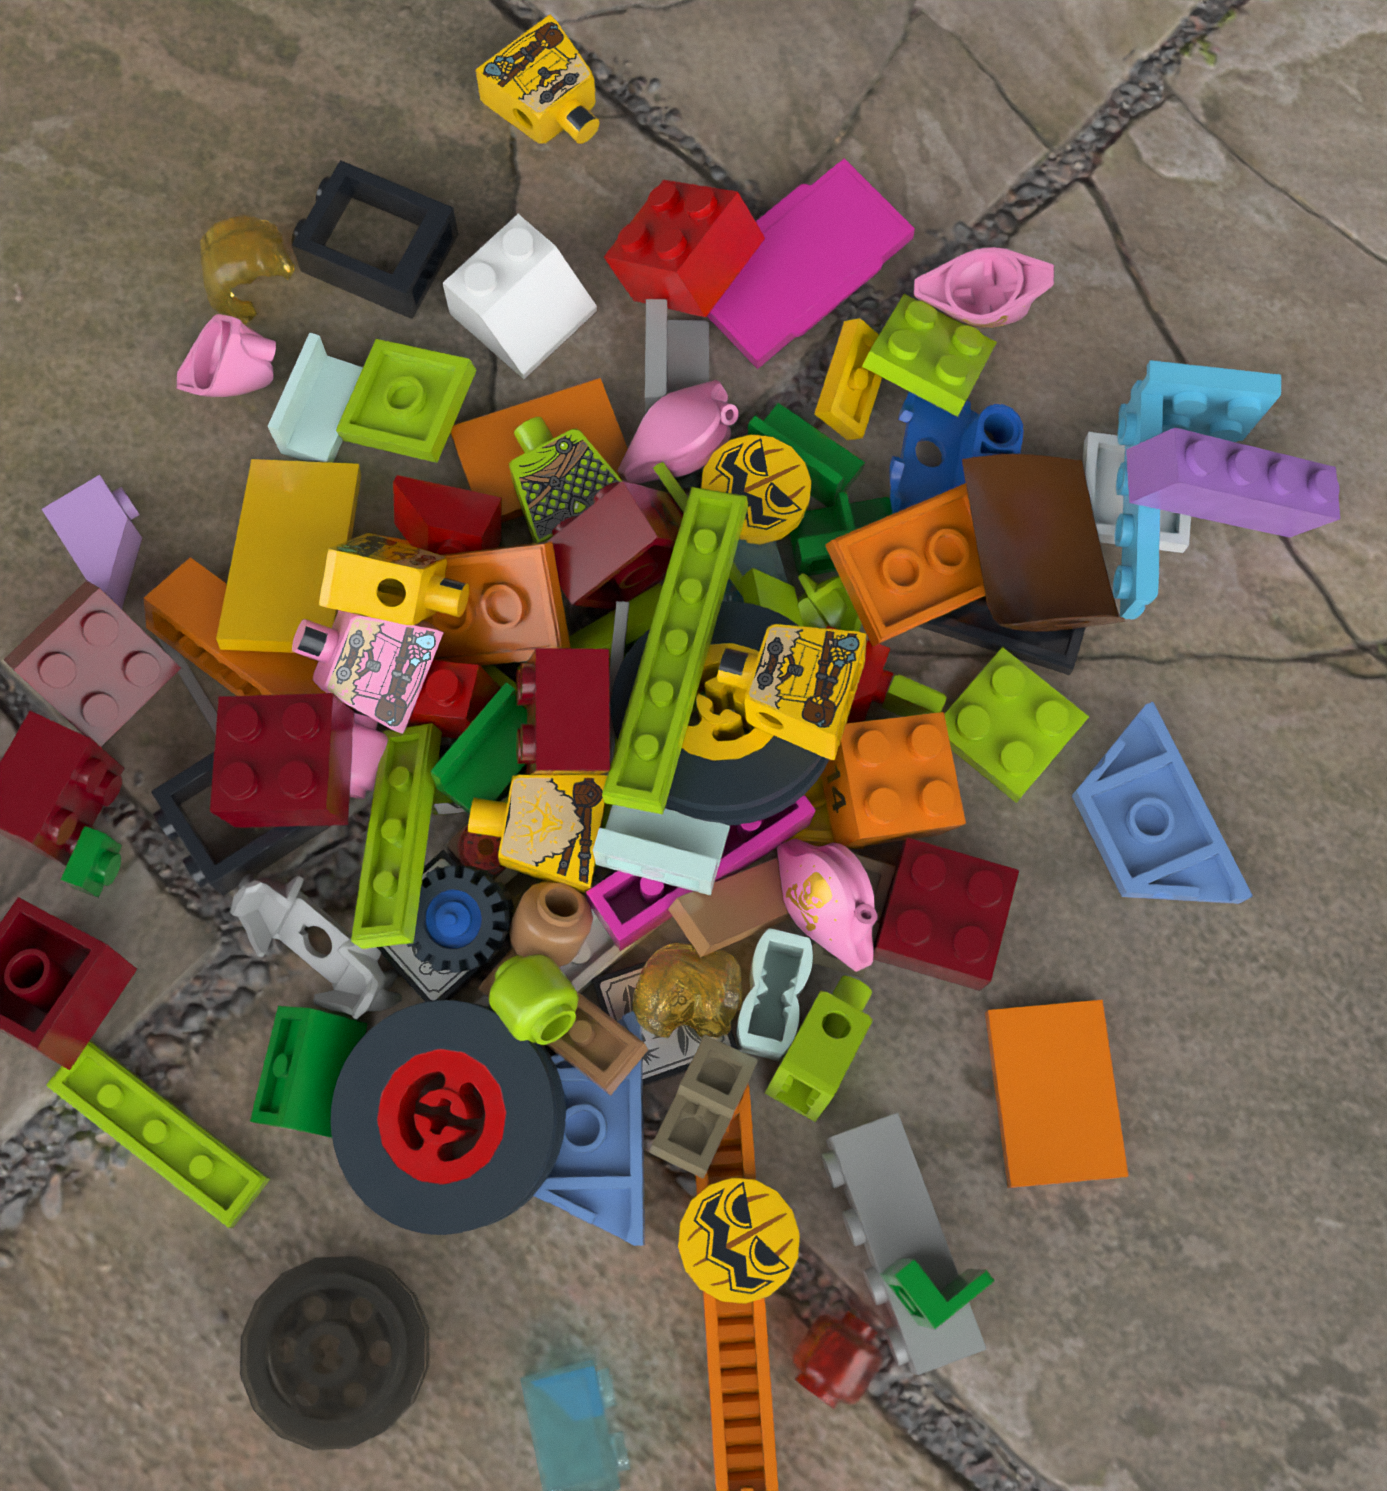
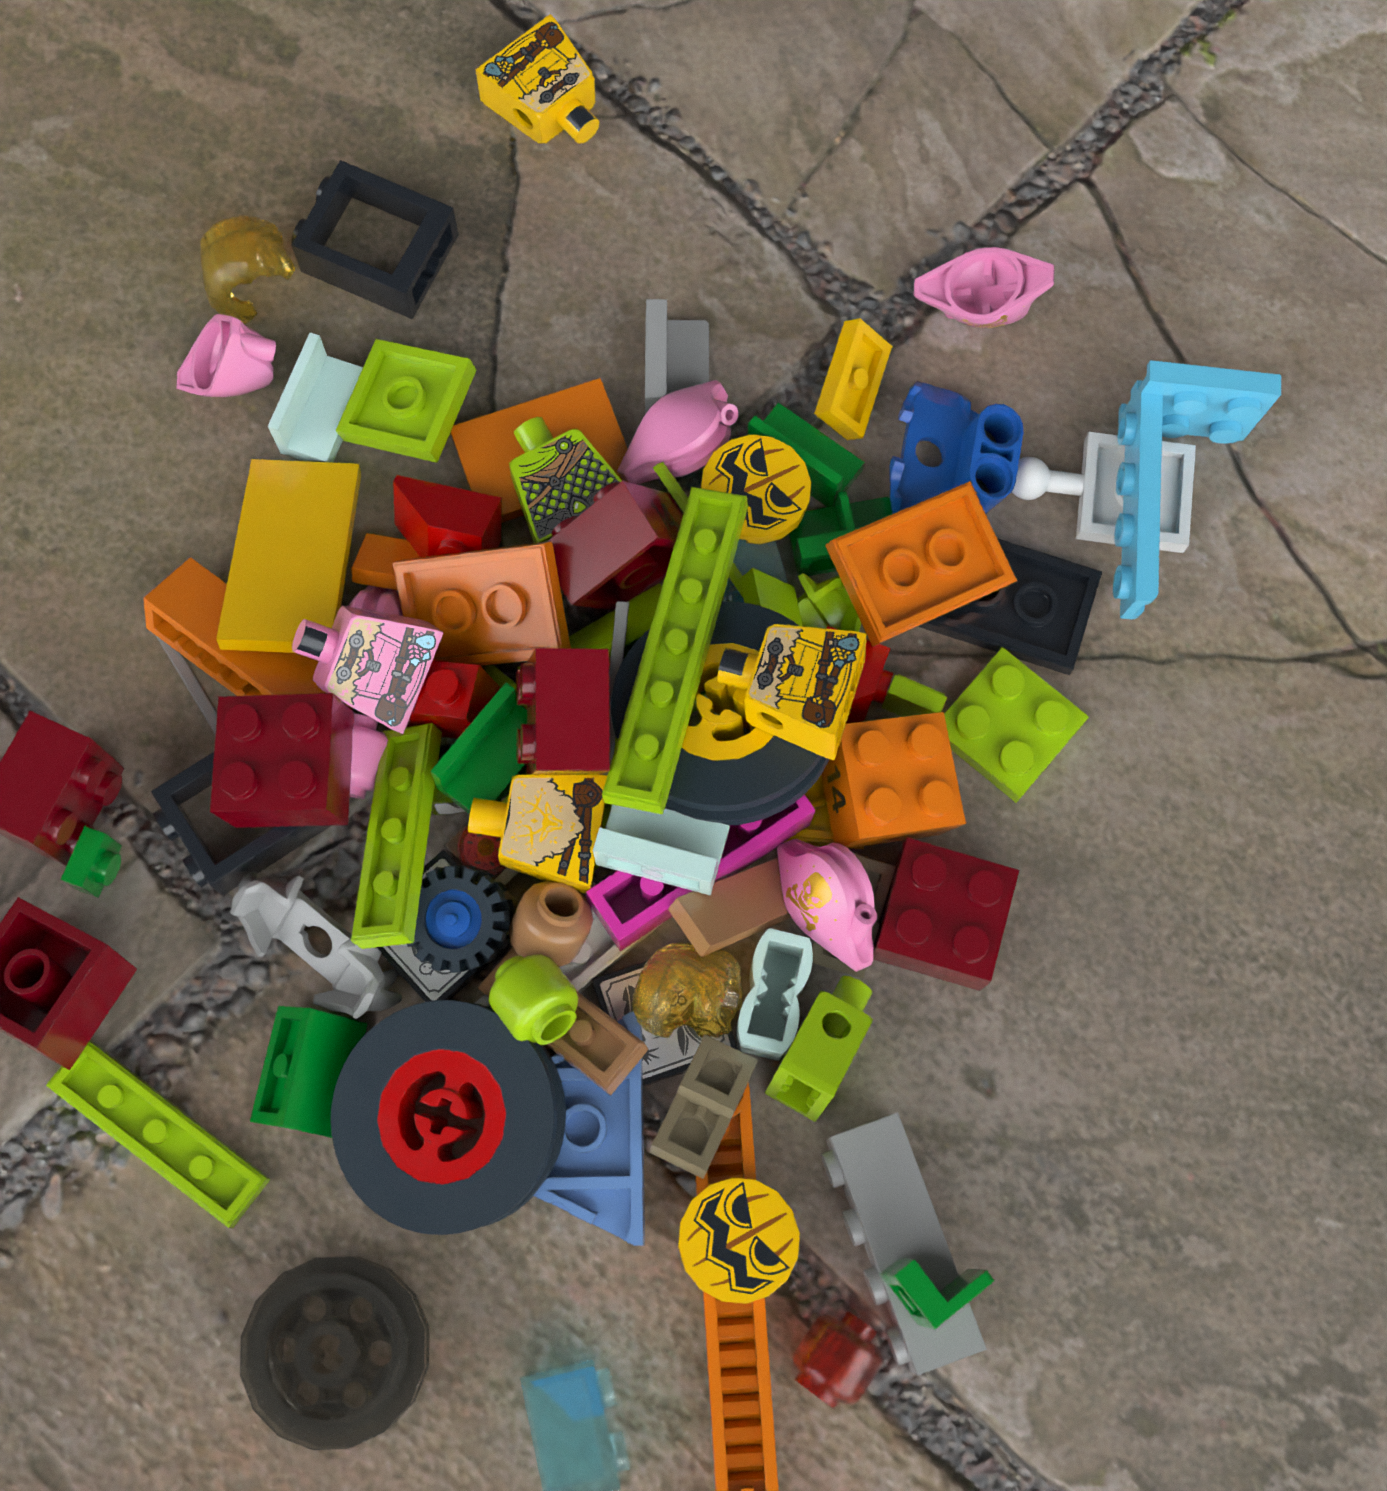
brick [3,580,181,747] -> none
lavender slope [42,475,142,609] -> none
yellow torso [319,533,469,625] -> none
white slope [443,214,597,379] -> none
red brick [604,179,765,317] -> none
dark pink piece [707,158,915,369] -> none
lime plate [862,294,997,417] -> none
reddish brown piece [961,454,1125,632] -> none
orange tile [985,1000,1129,1188] -> none
medium blue wing [1071,702,1253,904] -> none
medium lavender brick [1126,427,1340,538] -> none

